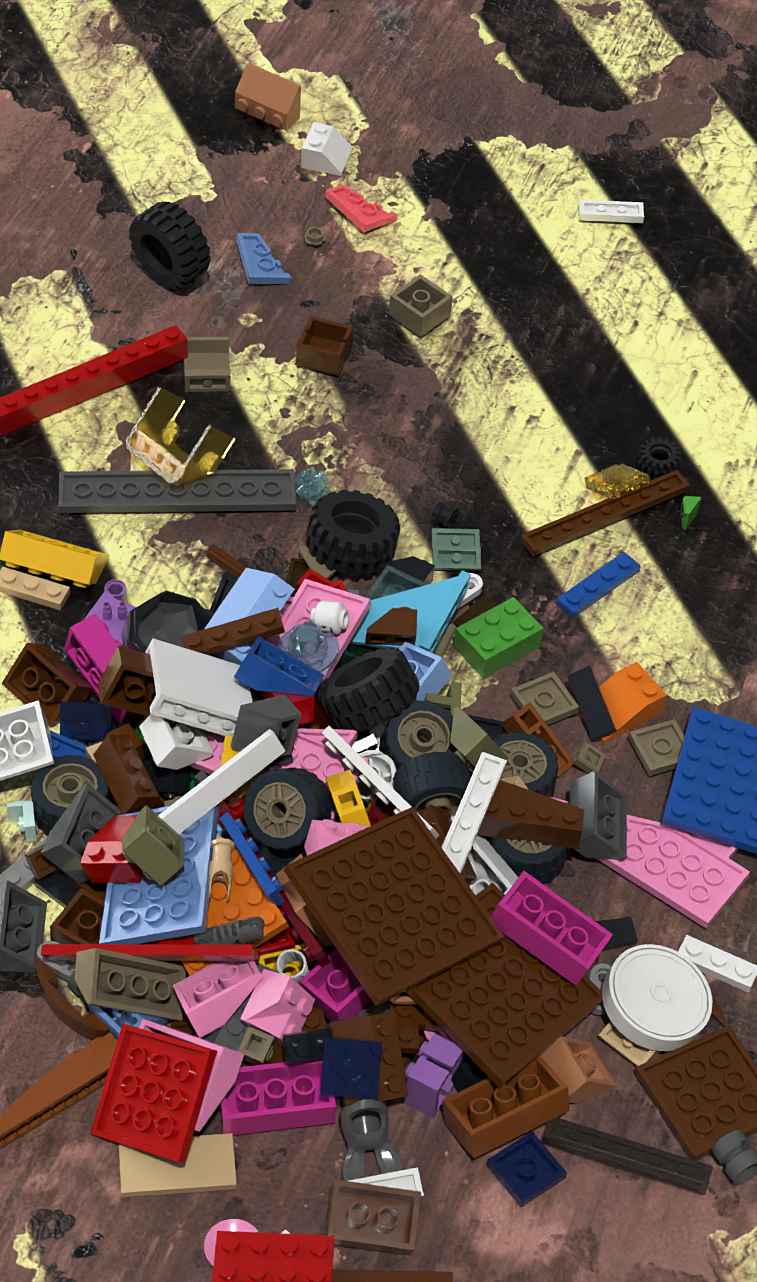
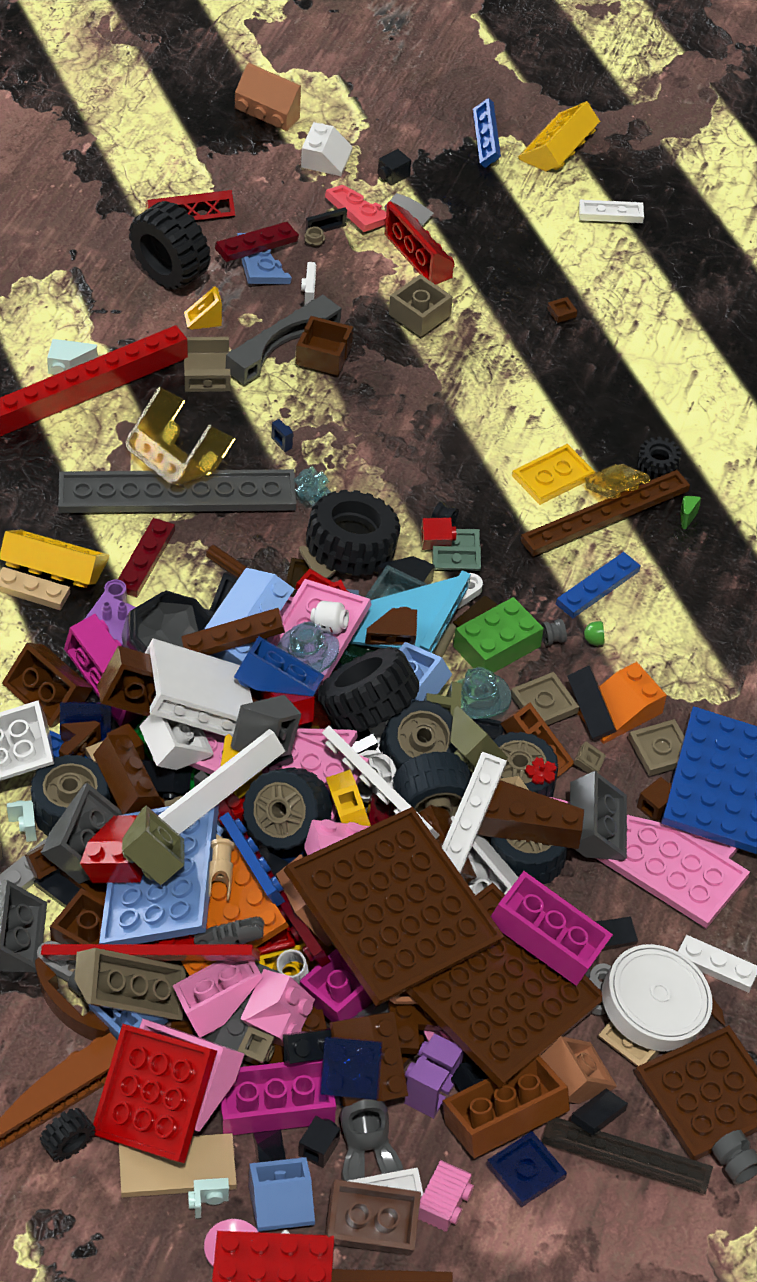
none -> black tyre [40,1108,95,1161]
none -> light aqua slope [47,339,98,375]
none -> reddish brown slope [59,721,101,757]
none -> dark red plate [117,518,175,598]
none -> red fence [145,190,235,221]
none -> yellow slope [184,286,222,330]
none -> light aqua bracket [188,1178,229,1218]
none -> dark red plate [215,222,299,262]
none -> dark grey arch [225,295,341,385]
none -> medium blue slope [248,1157,315,1231]
none -> black slope [253,1130,286,1163]
none -> dark blue plate [271,419,294,452]
none -> black brick [298,1116,340,1168]
none -> white plate [301,262,316,305]
none -> black slope [306,207,347,232]
none -> black brick [378,149,411,186]
none -> light grey slope [384,193,434,227]
none -> red slope [385,201,455,285]
none -> bright pink brick [418,1160,474,1232]
none -> red brick [421,518,456,550]
none -> clear light blue hat [456,667,512,719]
none -> blue plate [473,98,501,168]
none -> yellow tile [512,444,596,505]
none -> yellow slope [518,101,600,171]
none -> red plant [525,757,557,784]
none -> dark grey wheel [541,619,567,646]
none -> reddish brown plate [547,297,577,323]
none -> black tile [571,1088,628,1136]
none -> bright green piece [584,621,605,646]
none -> reddish brown brick [637,777,672,822]

